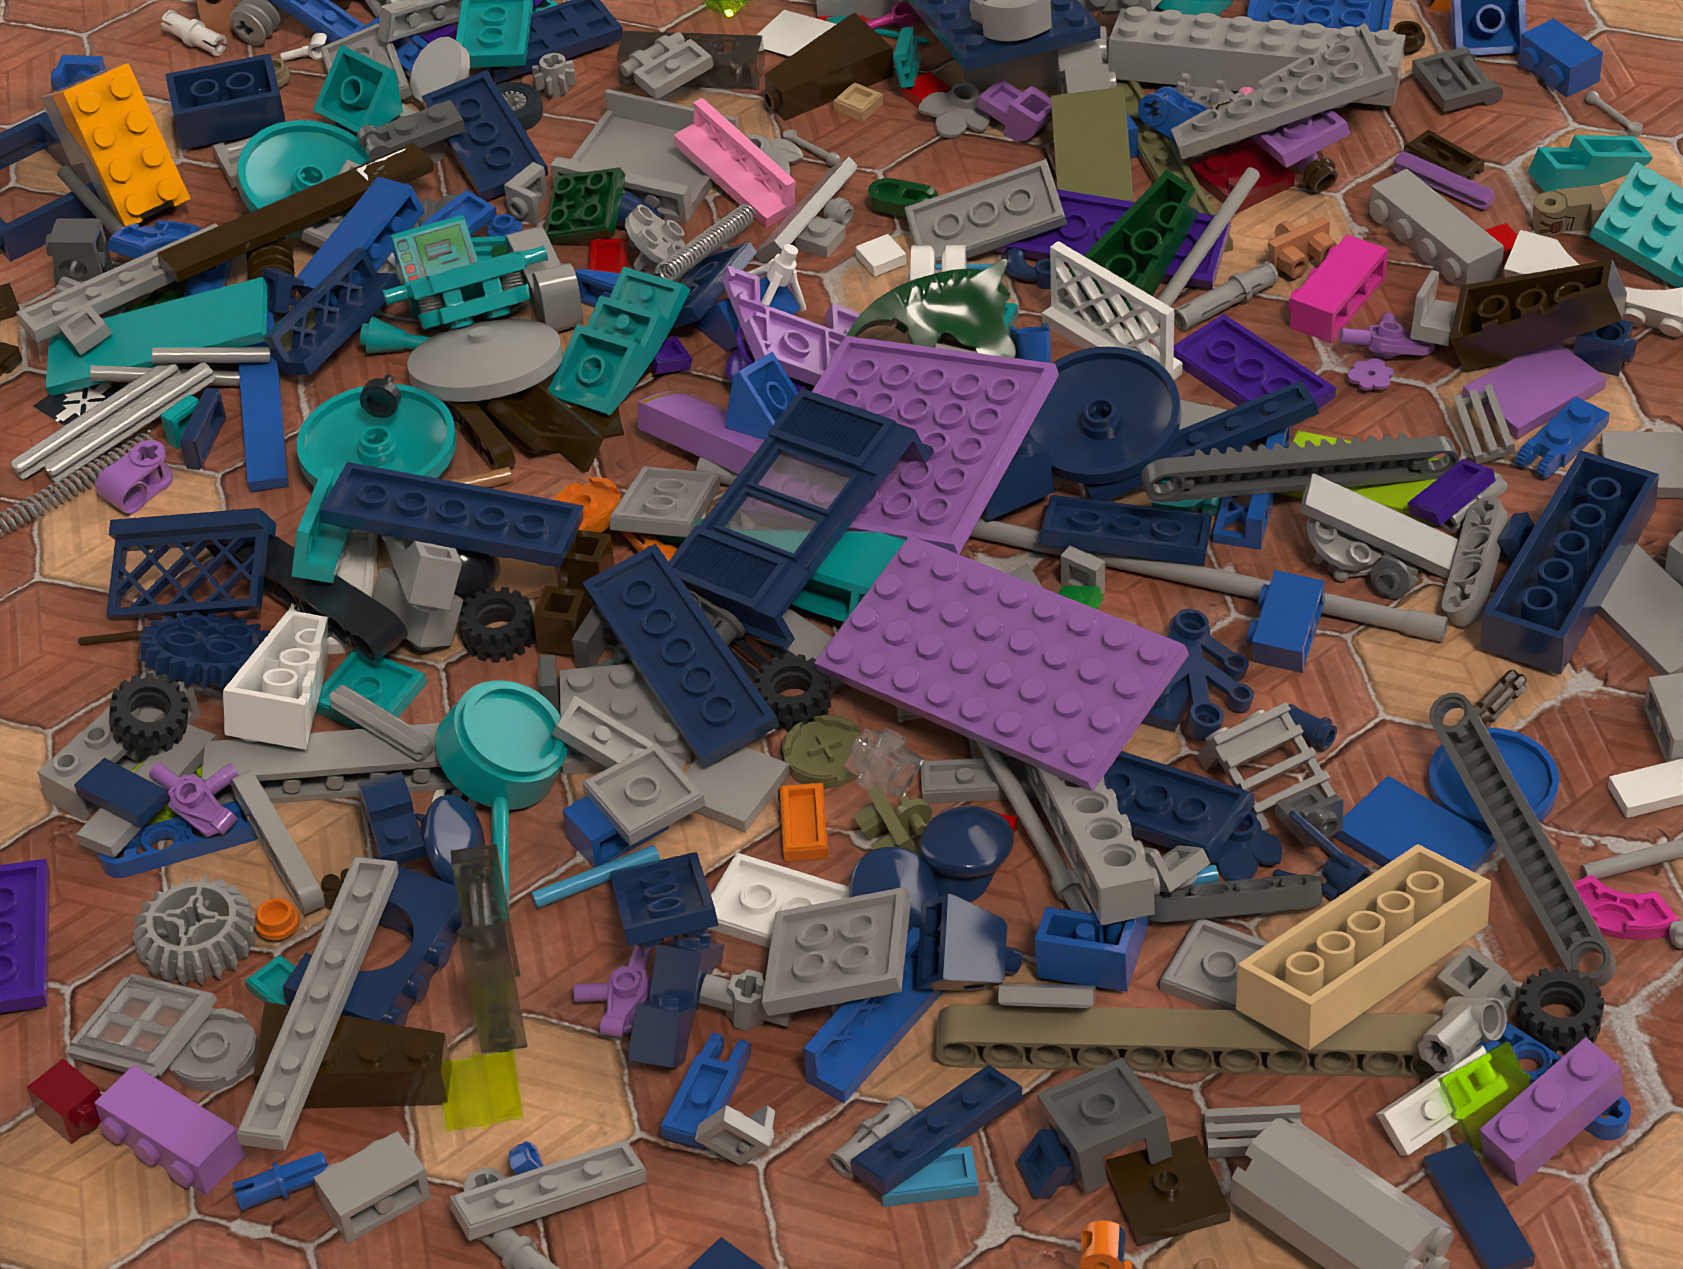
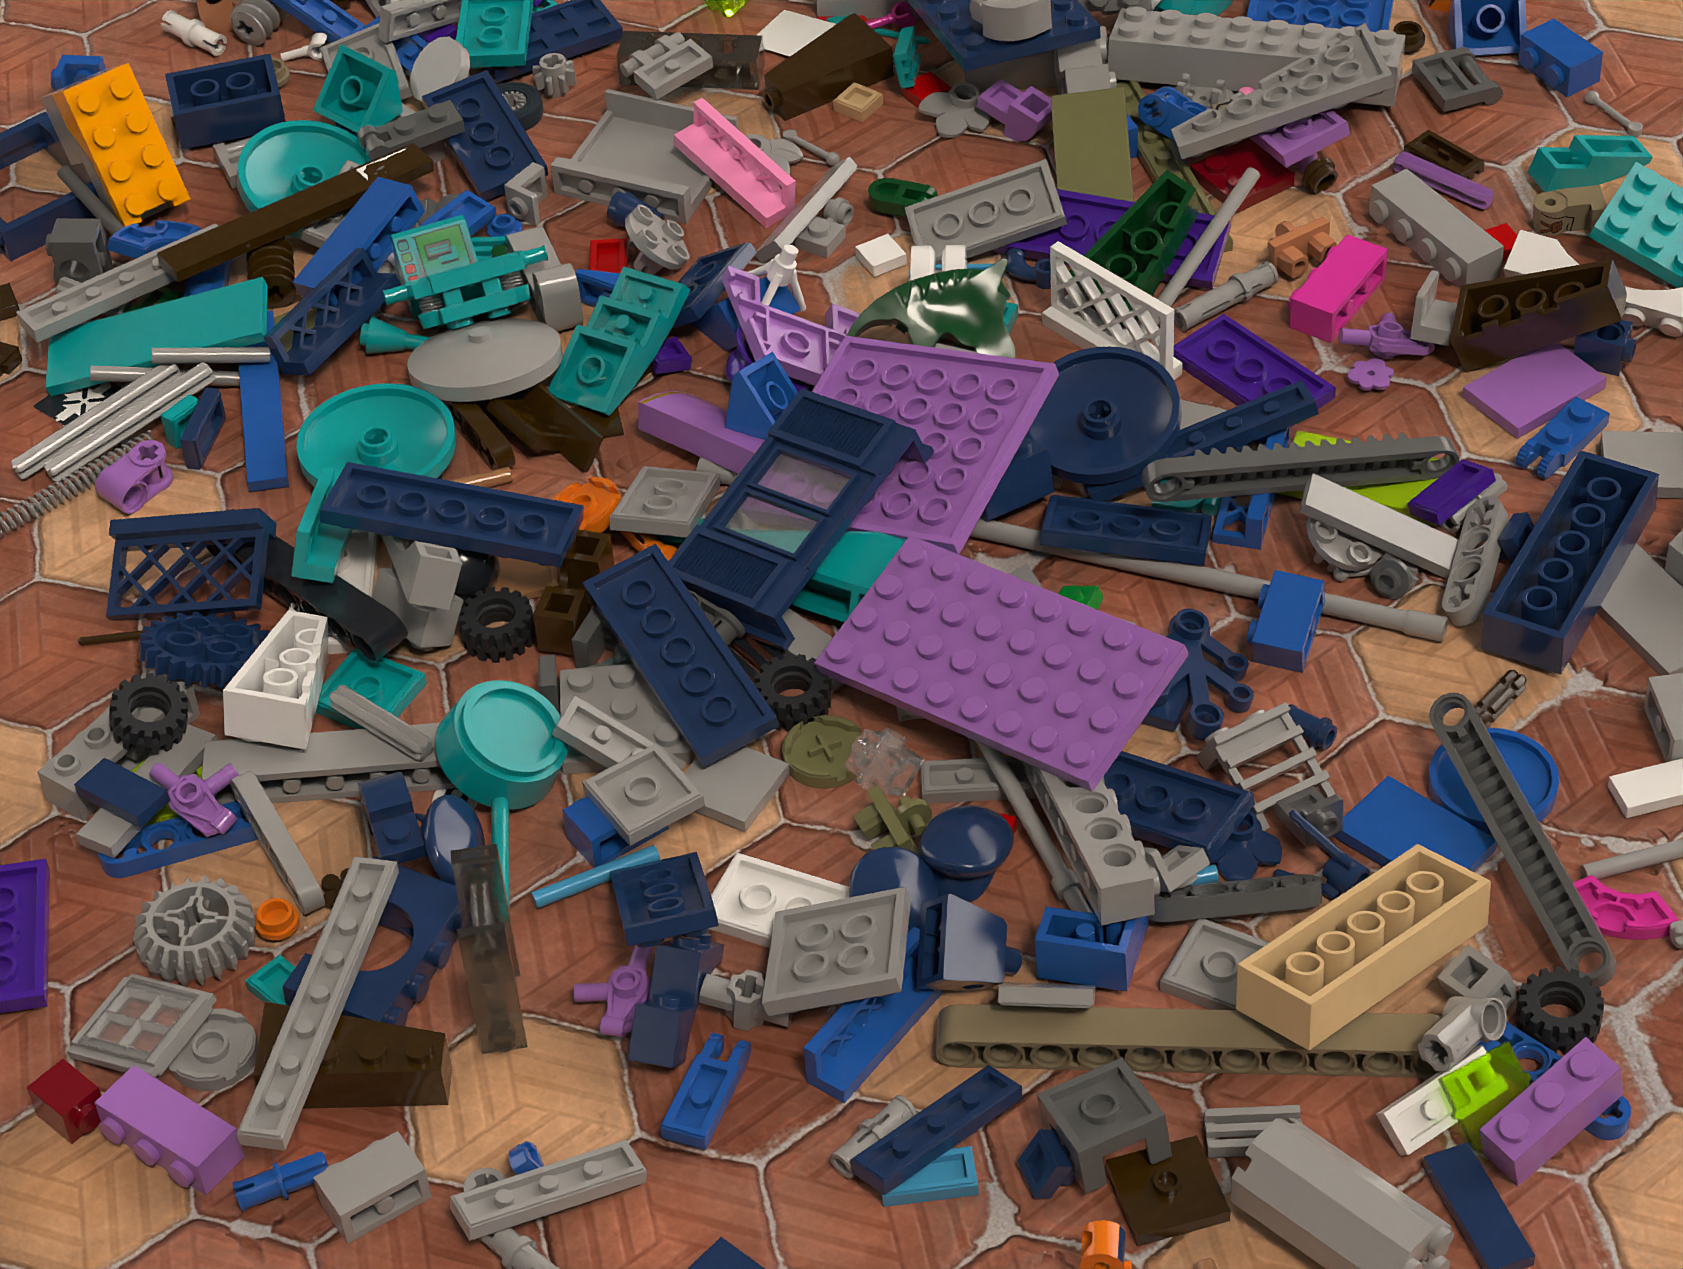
light grey plate [58,304,112,355] -> none
dark blue tile [262,267,304,313] -> none
black tile [359,374,401,418] -> none
clear neon green piece [443,1050,524,1132] -> none
dark green tile [545,167,626,245] -> none
light grey piece [655,204,756,281] -> none
light grey bracket [695,1105,775,1166] -> none
orange tile [780,783,829,862] -> none
blue piece [1009,323,1052,363] -> none
light grey plate [1061,546,1105,593] -> none
light grey tile [1453,384,1516,464] -> none

